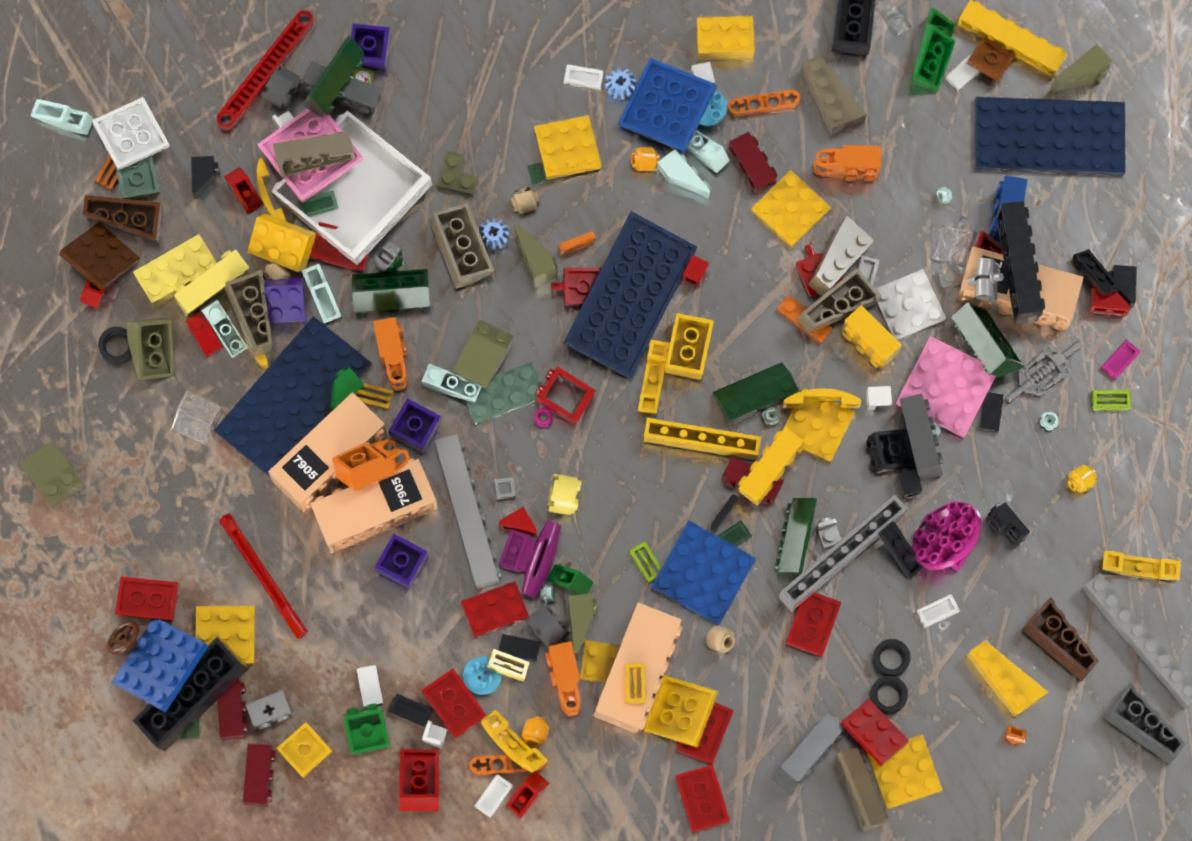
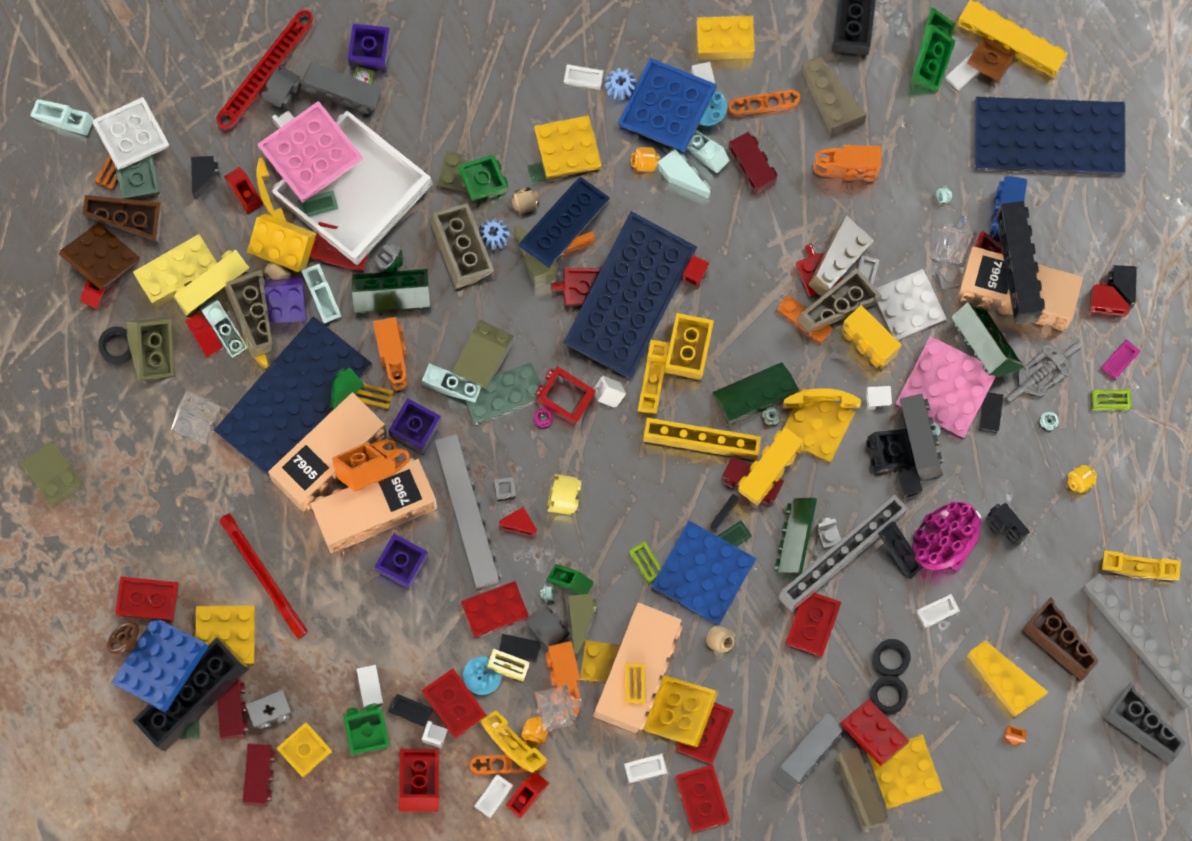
dark tan wedge [273,132,355,178] -> none
dark green slope [303,35,365,118] -> none
magenta plate [498,521,561,599] -> none
yellow plate [751,170,831,248] -> none
light grey pin [967,258,1004,303] -> none
olive slope [1049,44,1112,93] -> none
black tile [1072,249,1120,297] -> none
none -> green plate [458,154,508,201]
none -> dark blue plate [518,176,610,268]
none -> clear plate [530,685,583,731]
none -> white panel [593,376,626,408]
none -> white tile [624,754,667,784]

